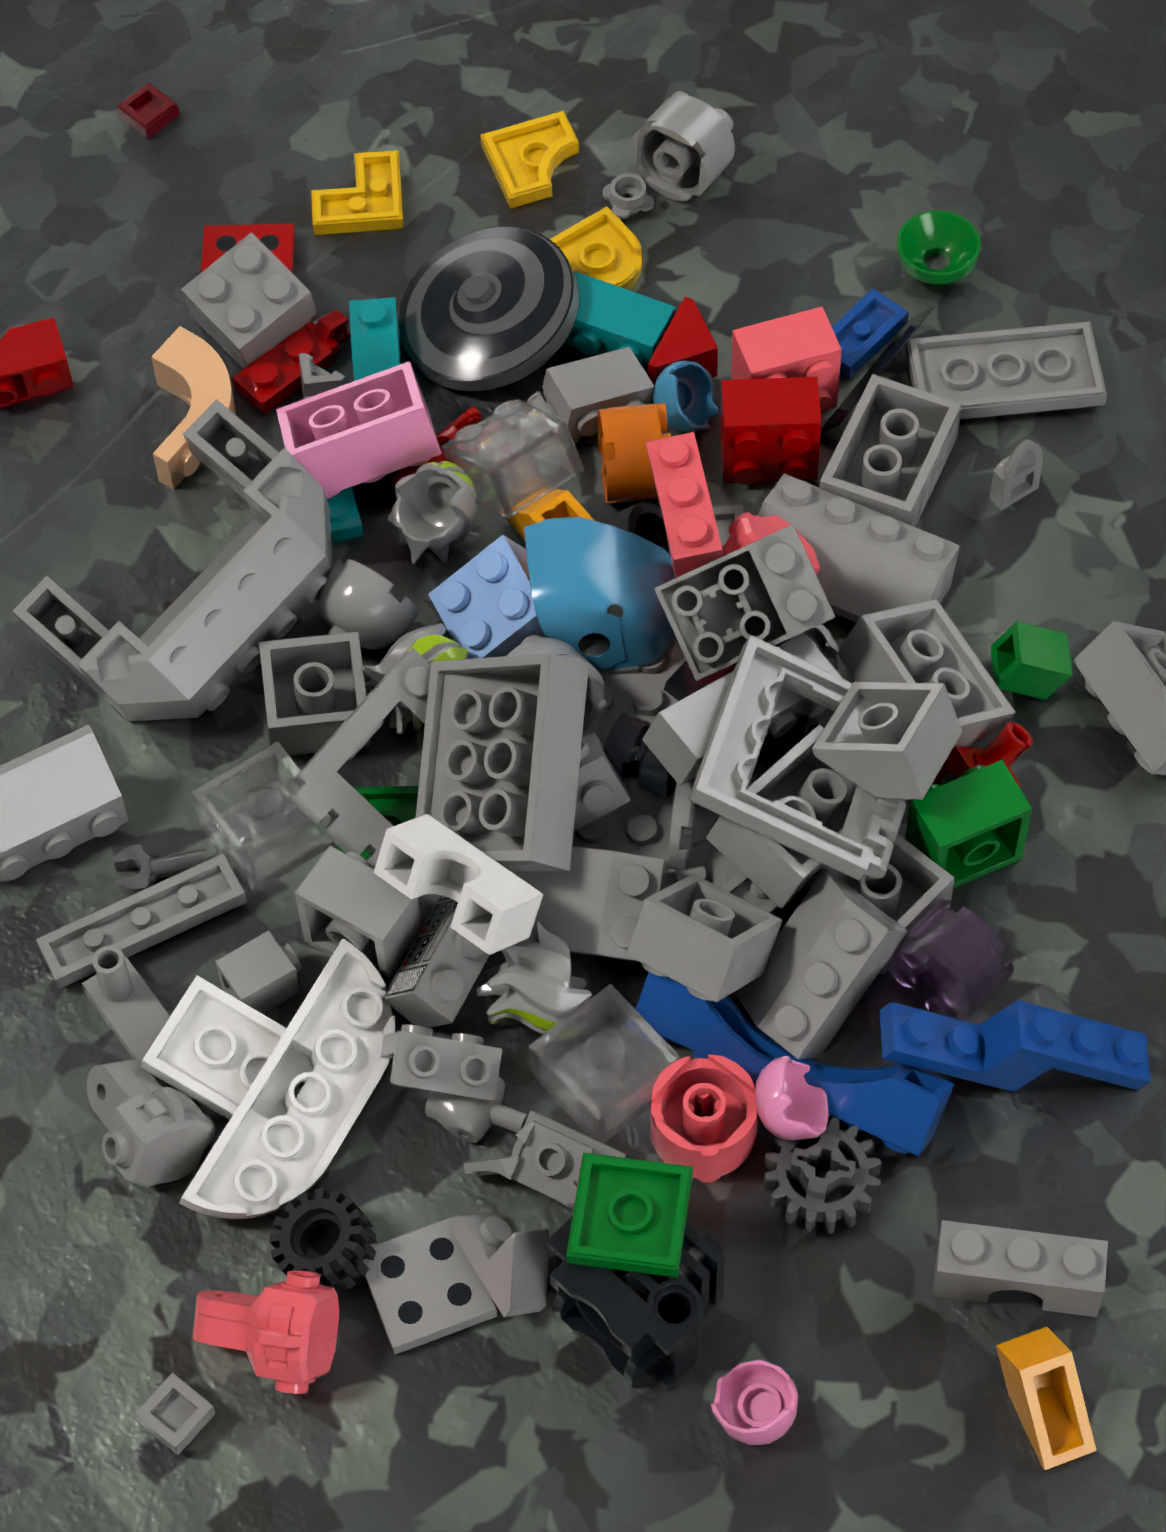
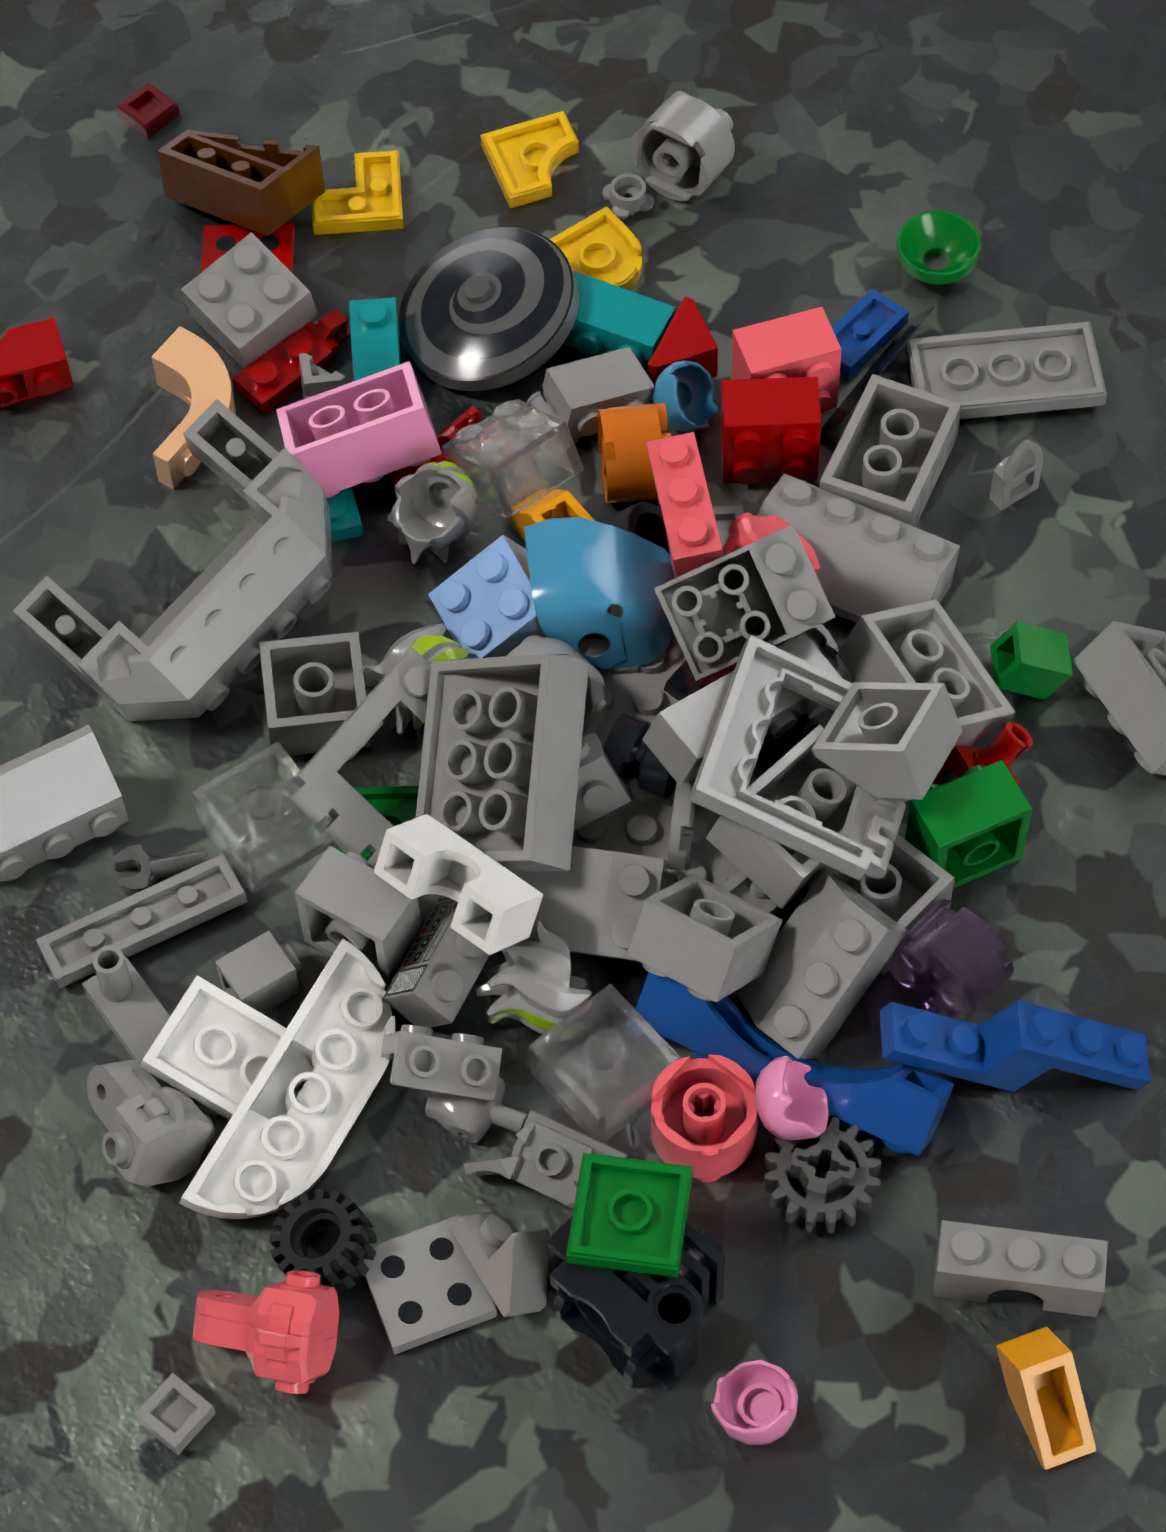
light grey cylinder [318,558,418,651] -> none
none -> reddish brown wedge [157,130,325,236]

